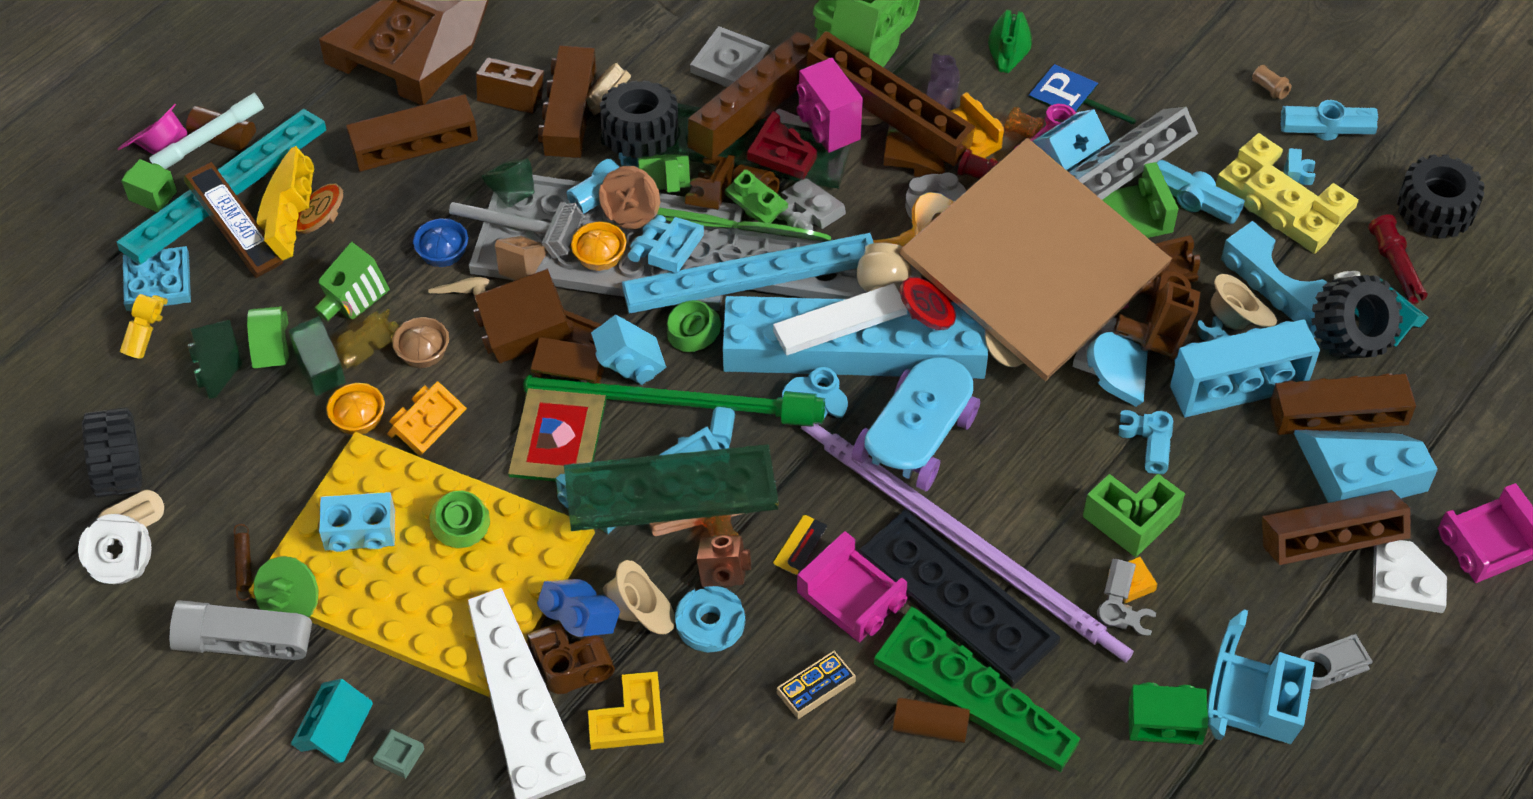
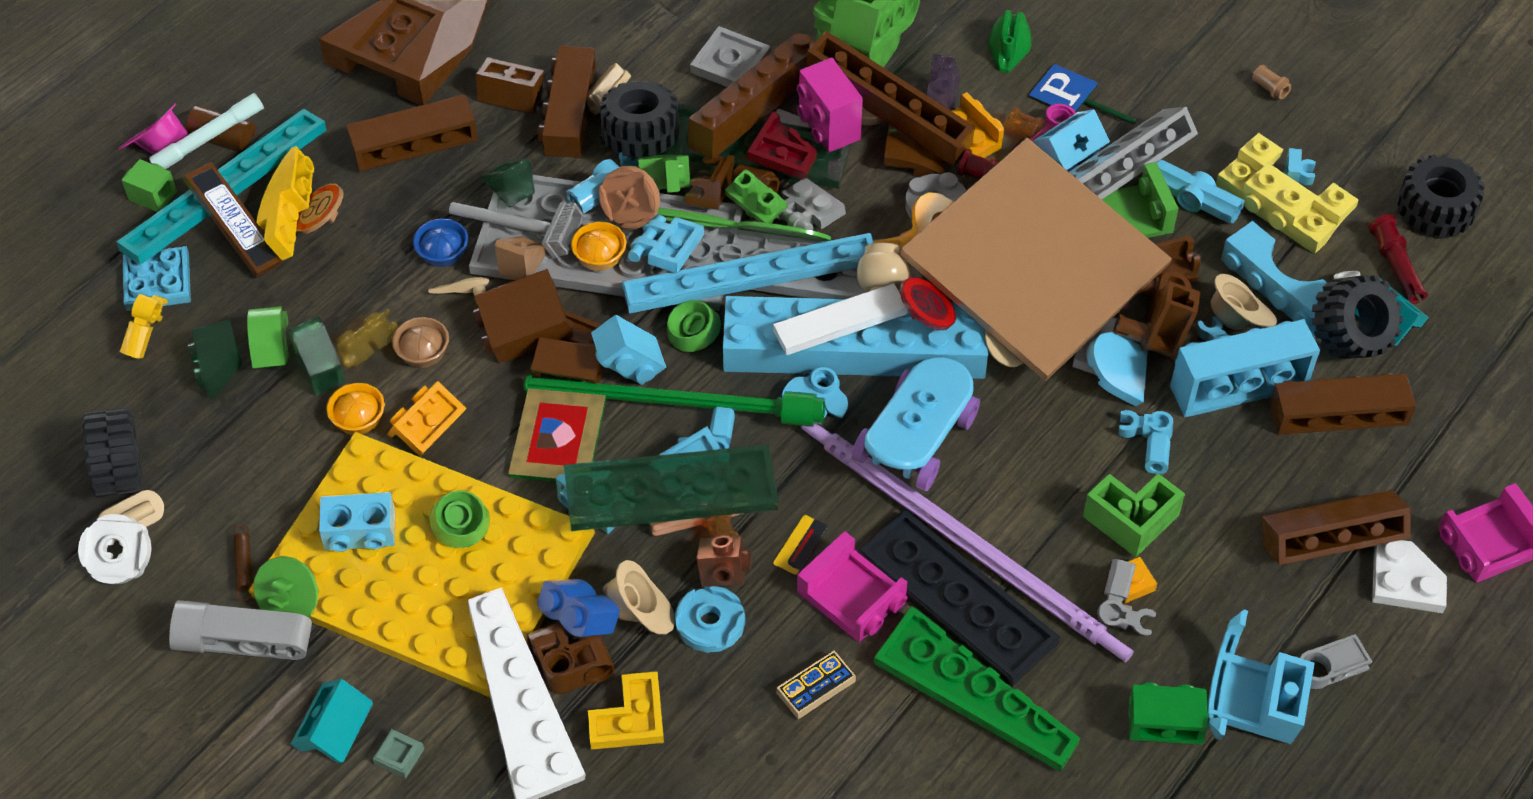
bright green torso [314,242,390,322] -> none
reddish brown brick [893,698,970,743] -> none
medium azure piece [1280,100,1378,141] -> none
medium azure wedge [1294,430,1438,503] -> none

